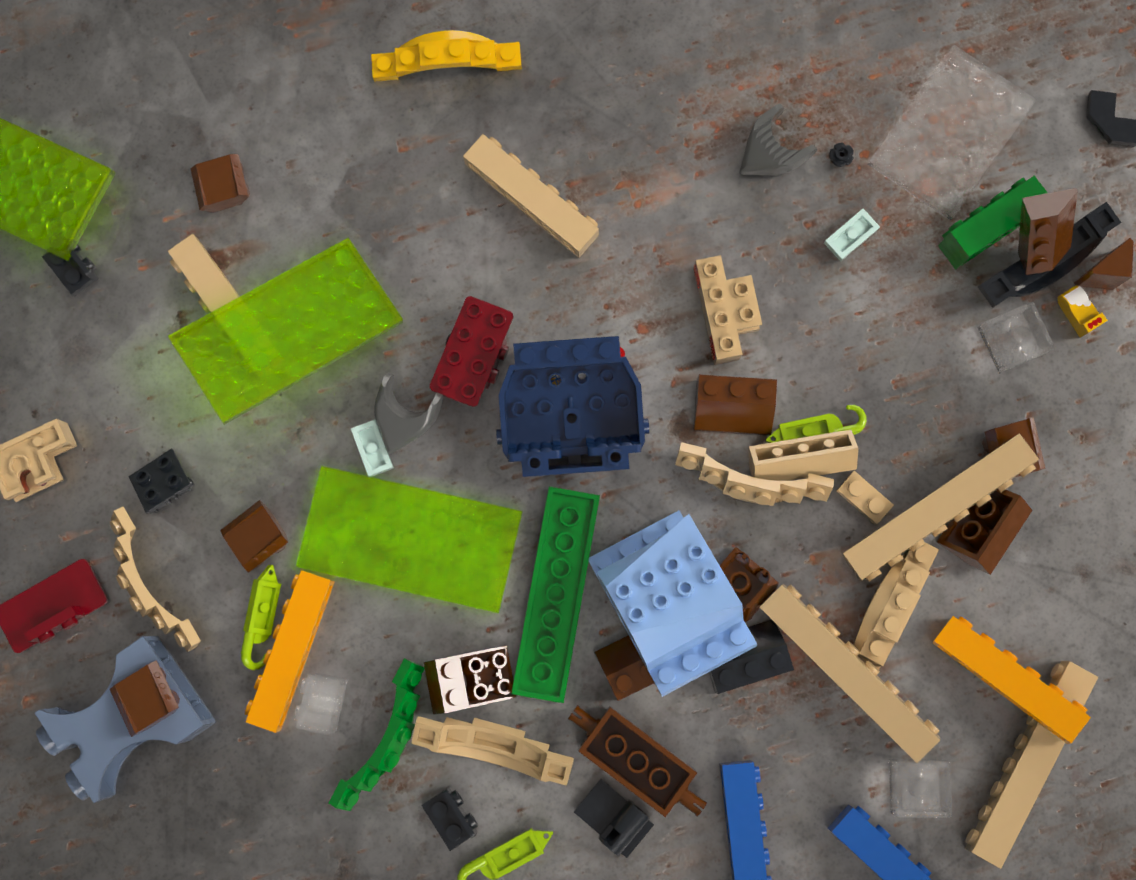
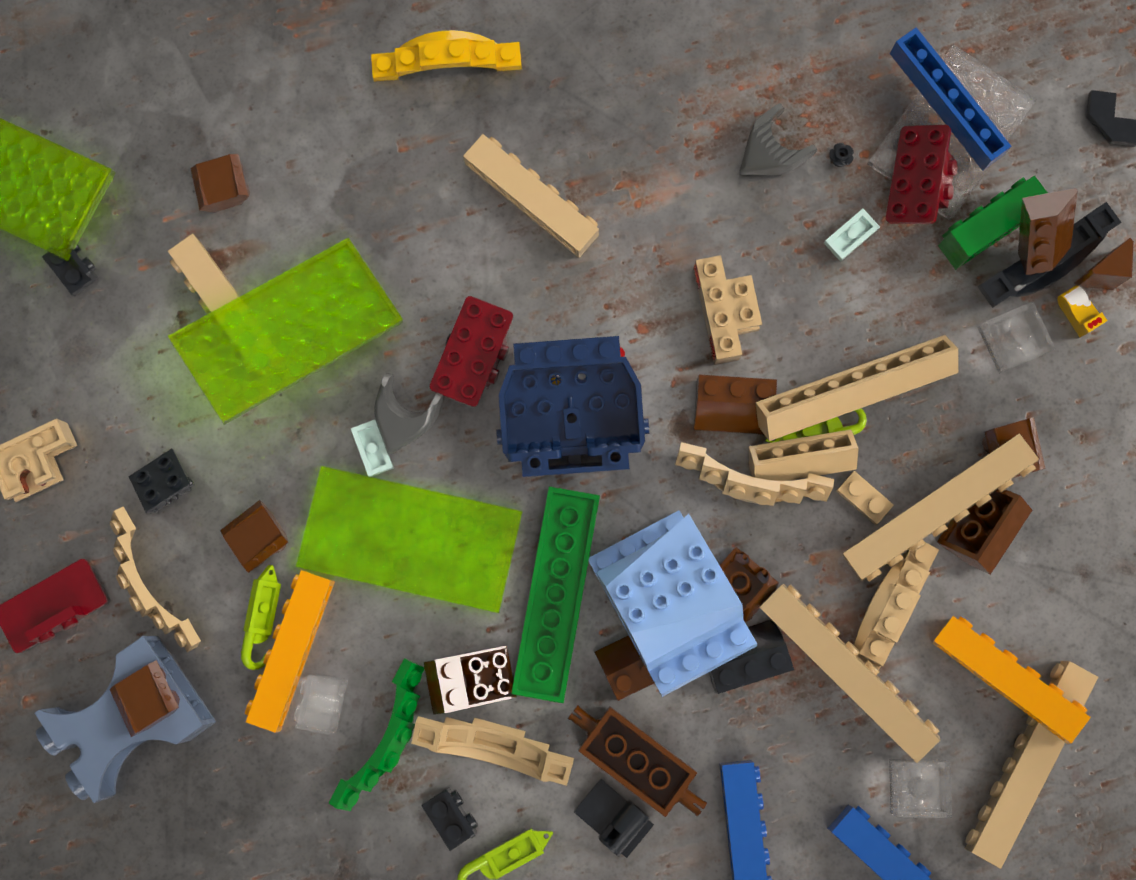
none -> tan brick [756,335,958,441]
none -> dark red bracket [885,125,958,224]
none -> blue brick [890,27,1012,171]

